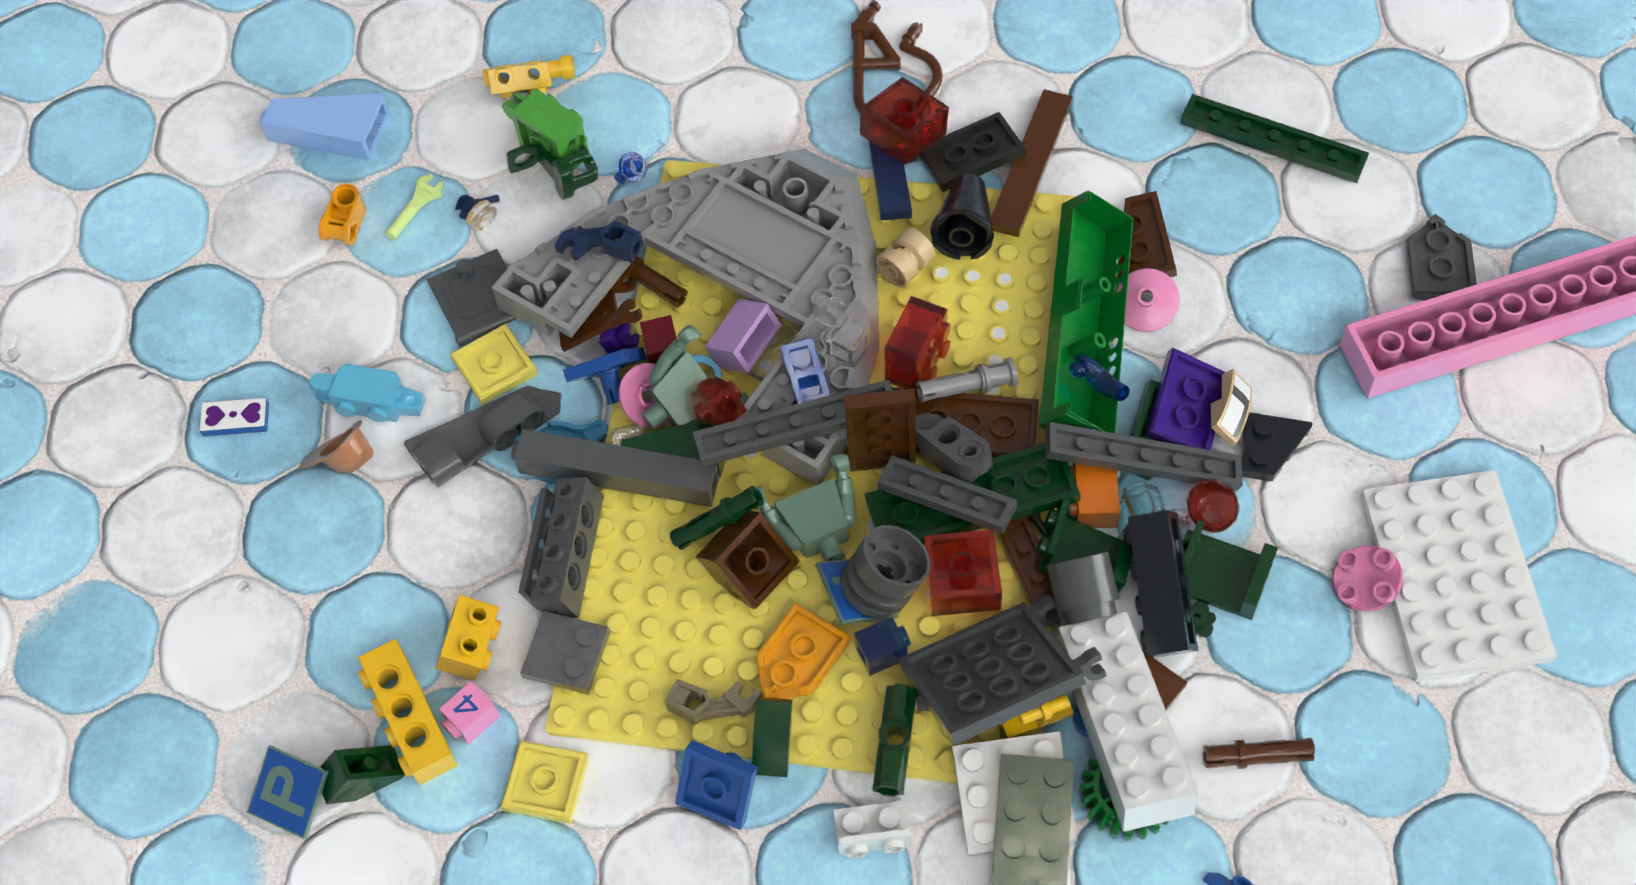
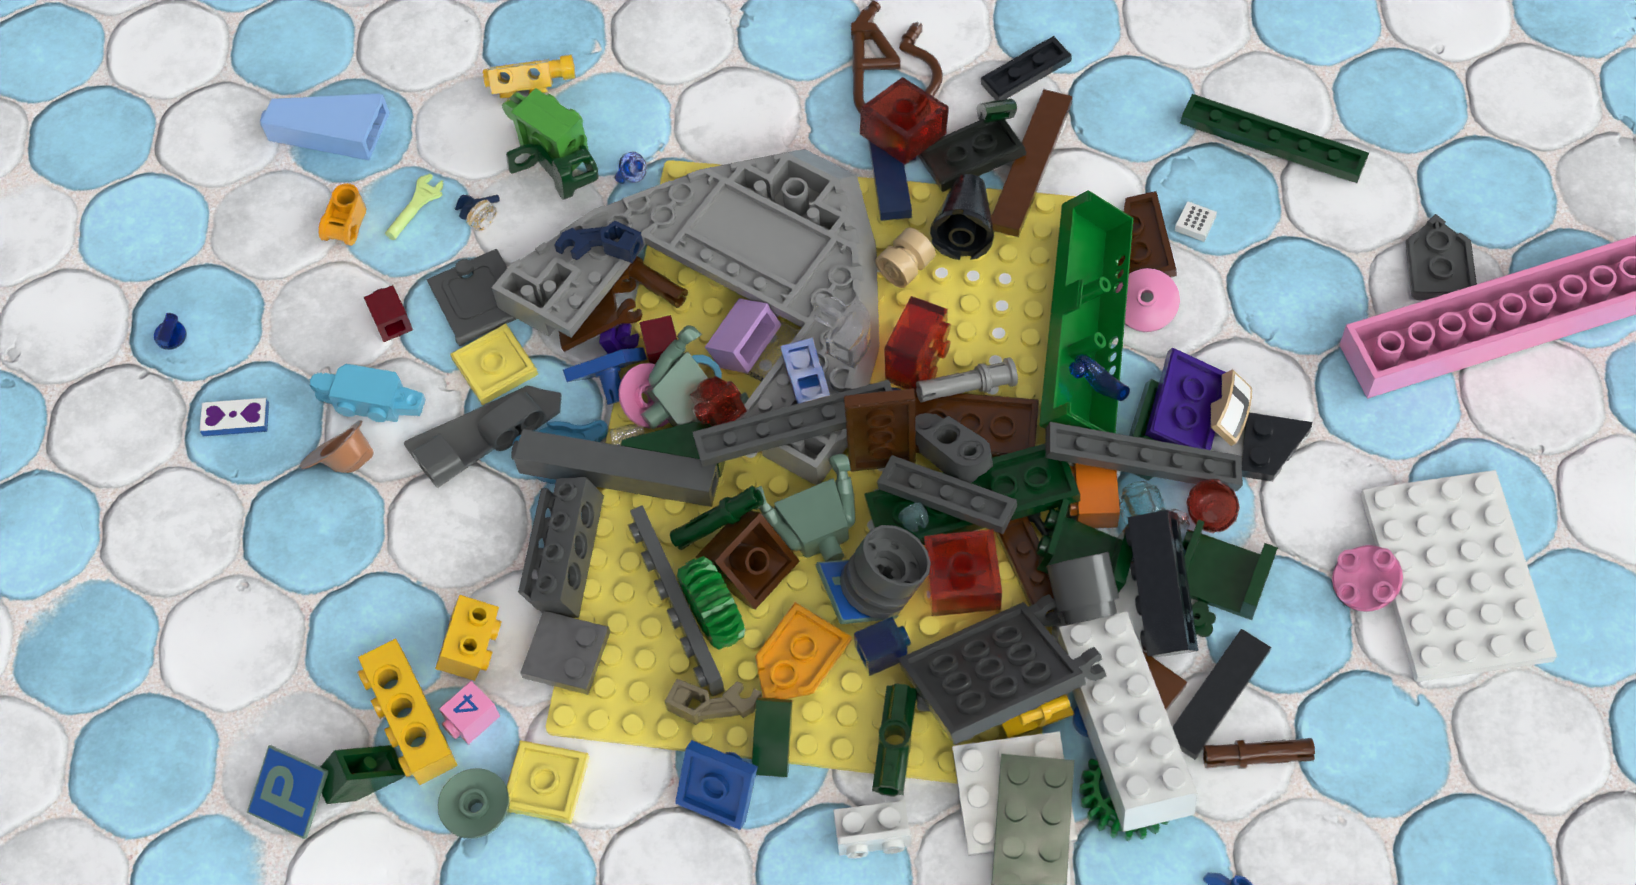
none -> clear blue plate [154,313,187,350]
none -> dark red brick [364,285,413,342]
none -> sand green dish [438,768,509,839]
none -> dark grey plate [628,505,725,697]
none -> green gear [677,556,745,650]
none -> clear light blue hinge [898,502,929,533]
none -> dark green slope [976,98,1017,123]
none -> black tile [981,36,1072,101]
none -> black tile [1172,629,1272,760]
none -> white tile [1175,201,1217,242]

